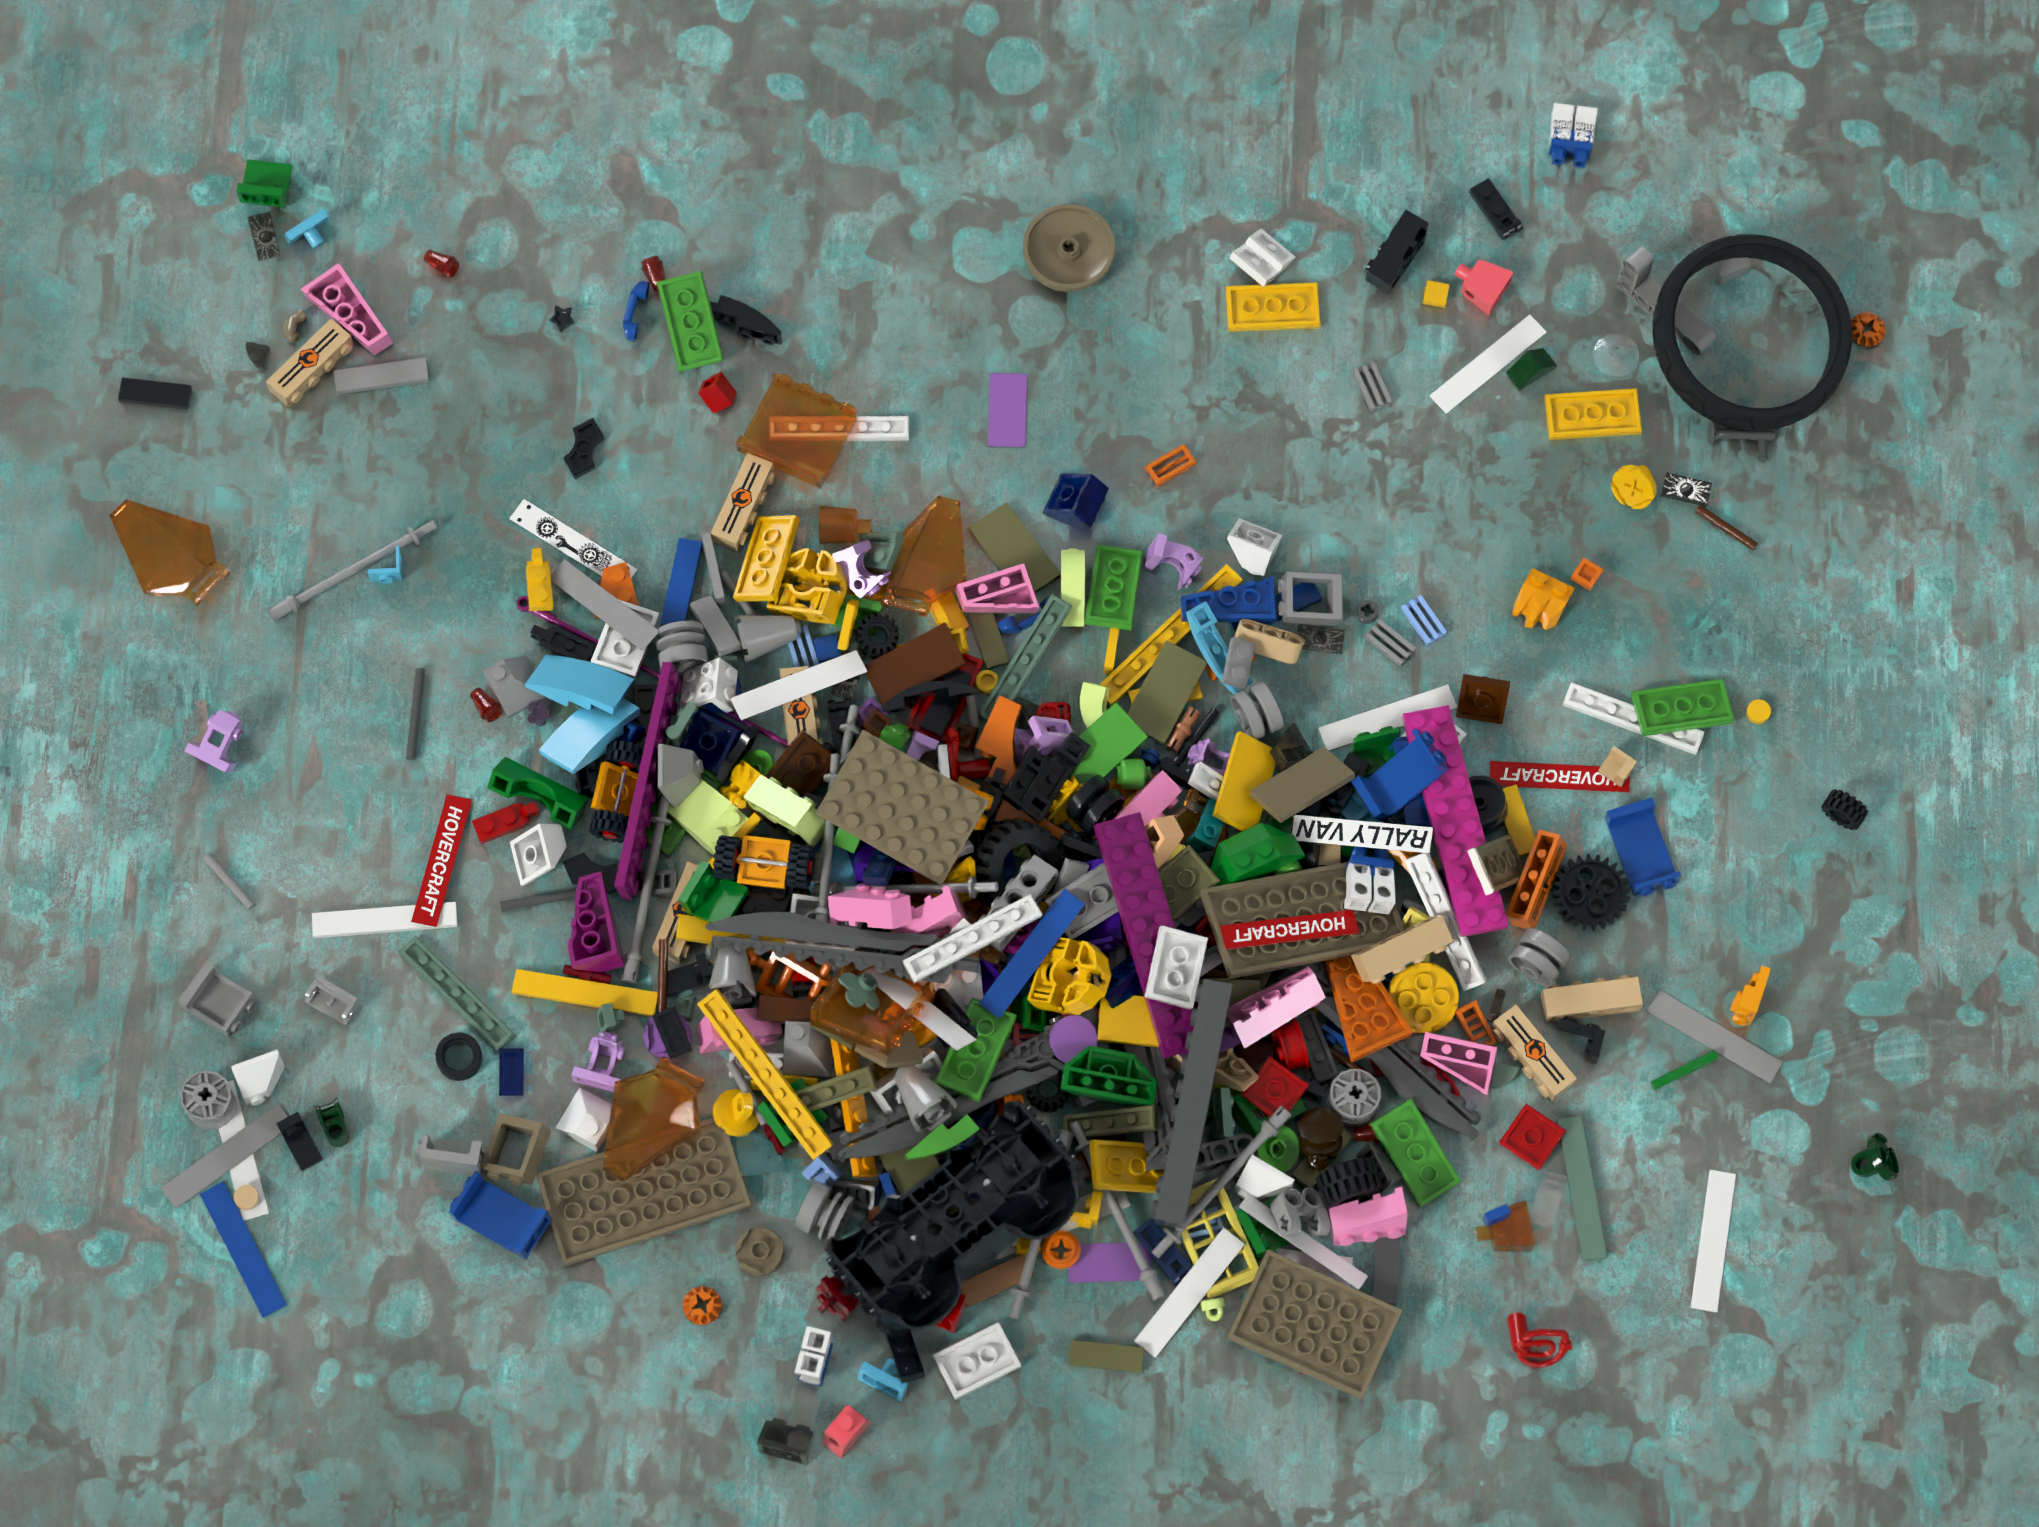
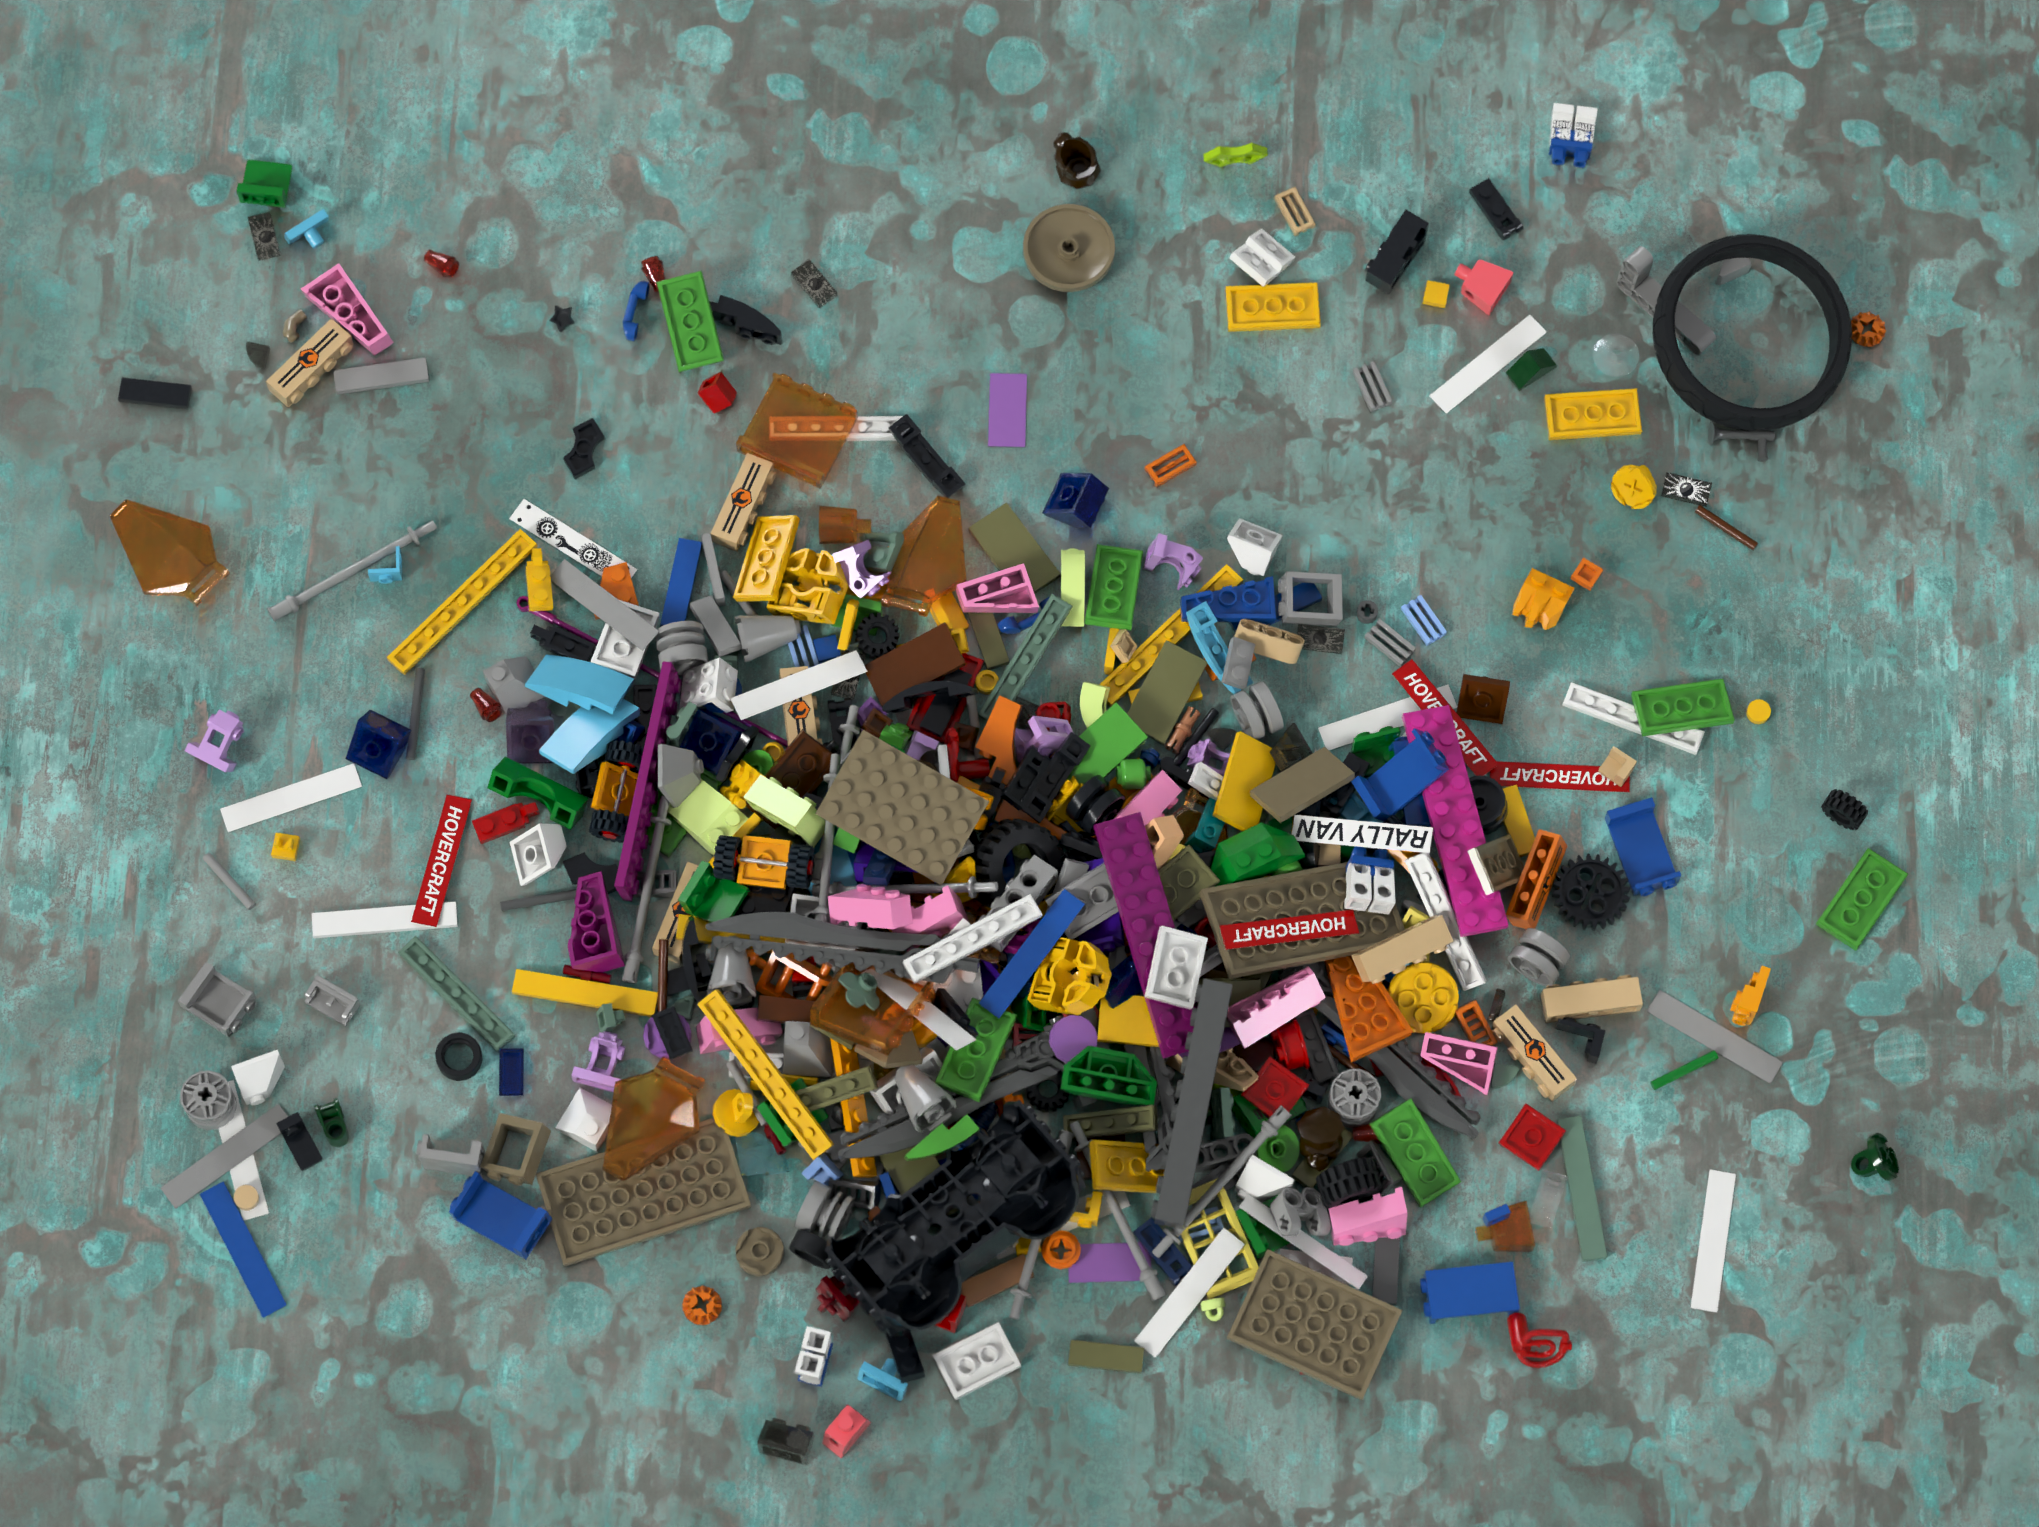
none -> white sticker [220,763,362,832]
none -> yellow tile [271,833,300,861]
none -> clear blue slope [346,710,412,779]
none -> yellow plate [387,529,538,675]
none -> clear purple slope [506,708,554,764]
none -> black slope [682,916,708,1003]
none -> yellow plate [762,742,785,763]
none -> black tyre [789,1230,830,1269]
none -> clear smoke tile [791,259,838,309]
none -> black slope [888,414,966,499]
none -> dark brown piece [1053,132,1101,189]
none -> tan tile [1110,629,1137,663]
none -> lime tile [1203,143,1268,167]
none -> clear smoke tile [1206,728,1238,752]
none -> tan tile [1274,187,1316,236]
none -> red sticker [1392,659,1499,776]
none -> blue panel [1420,1262,1520,1324]
none -> bright green tile [1816,848,1908,951]

